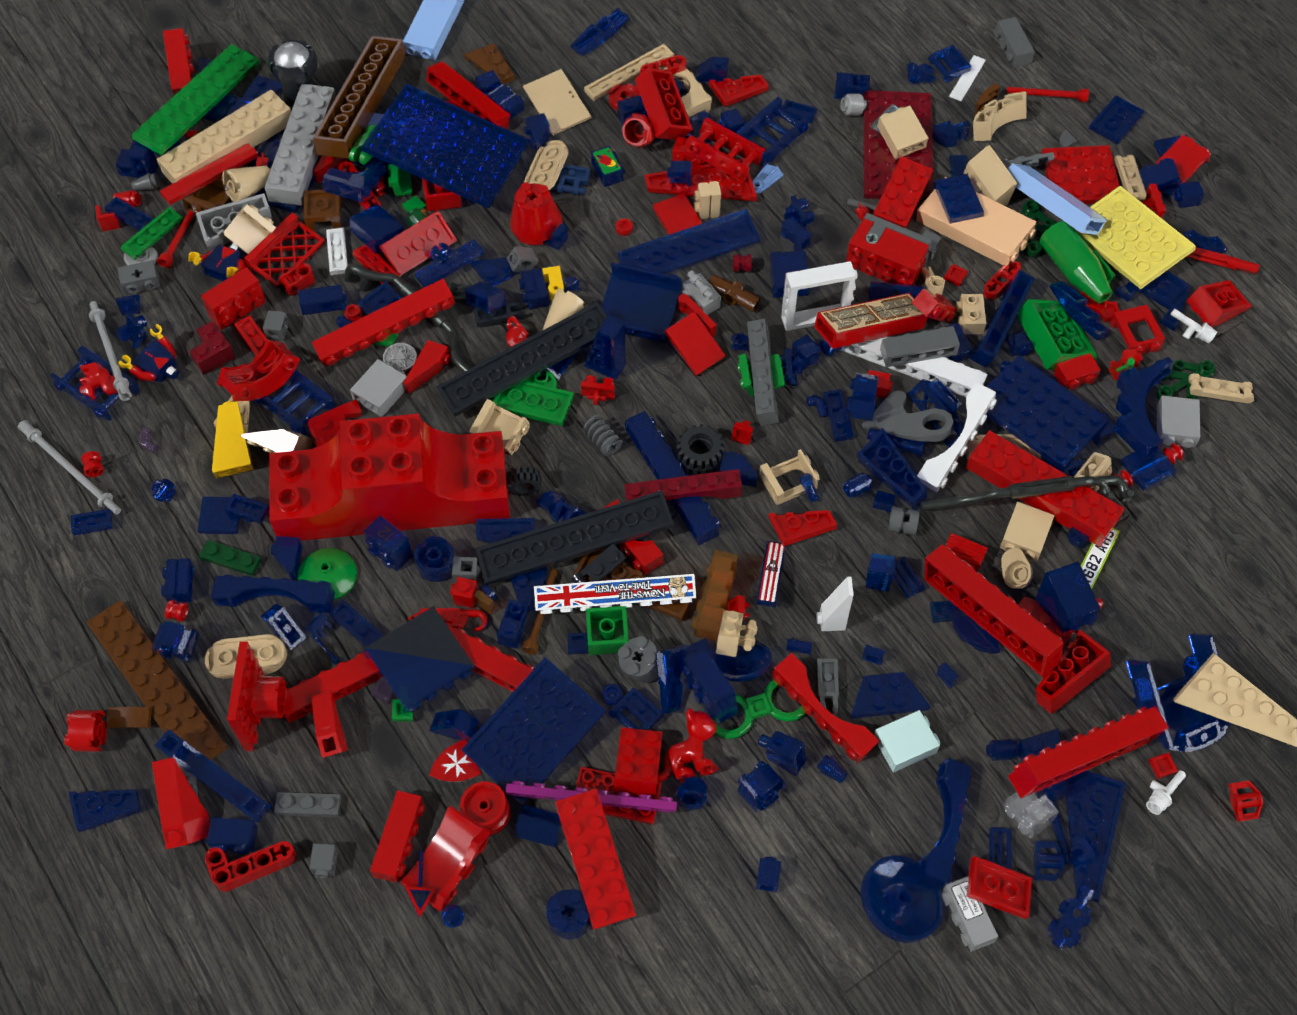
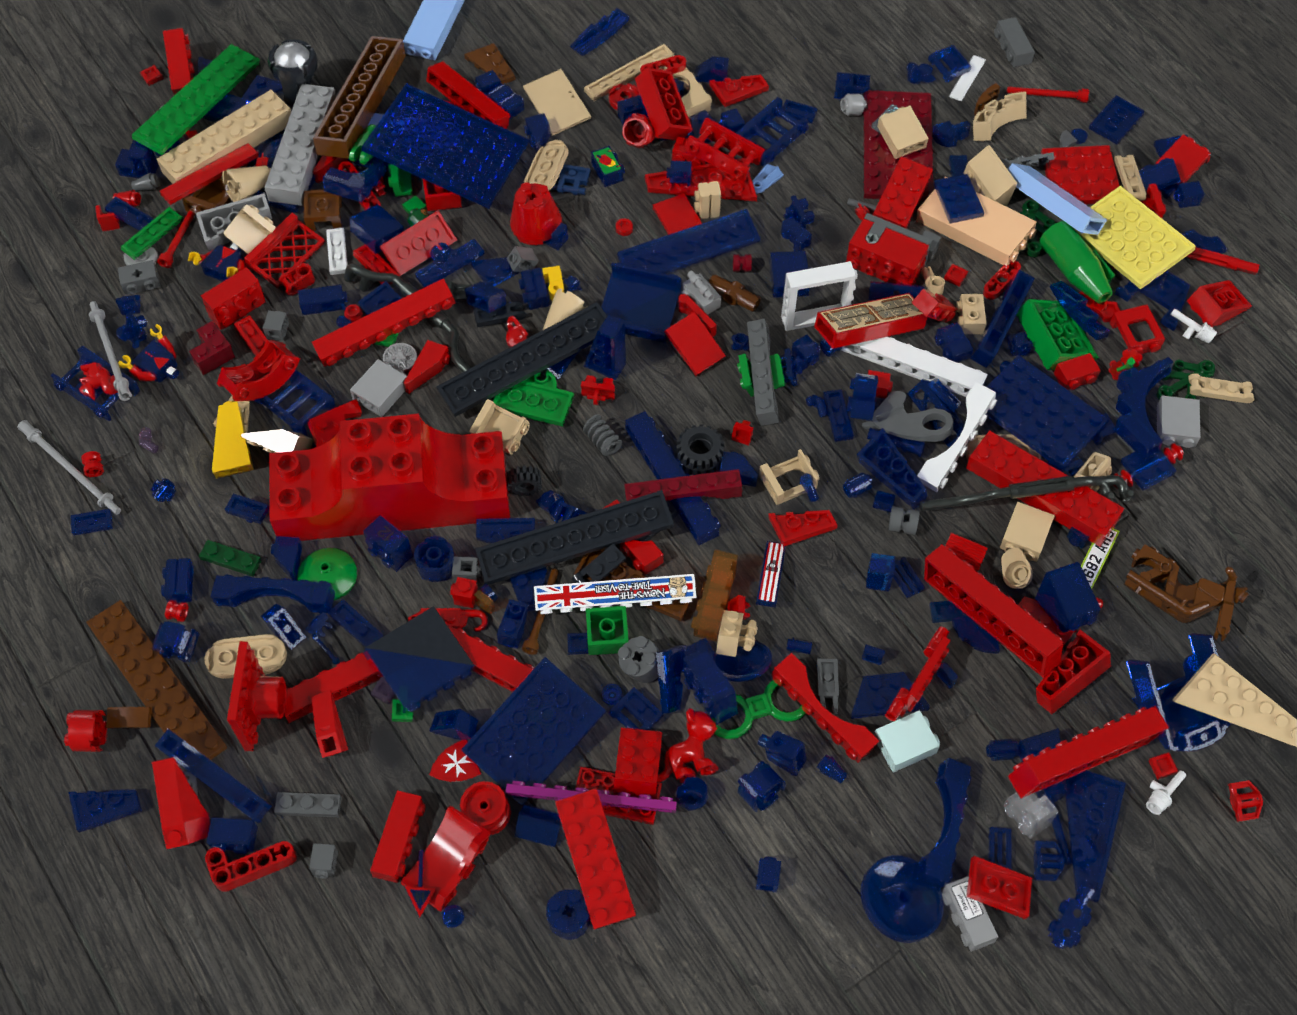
clear blue tile [197,497,243,534] -> none
white wedge [817,577,853,631] -> none
dark grey brick [880,326,960,367] -> none
none -> red tile [140,65,163,86]
none -> red plate [885,627,951,722]
none -> clear blue piece [1071,129,1088,144]
none -> reddish brown piece [1124,544,1249,642]

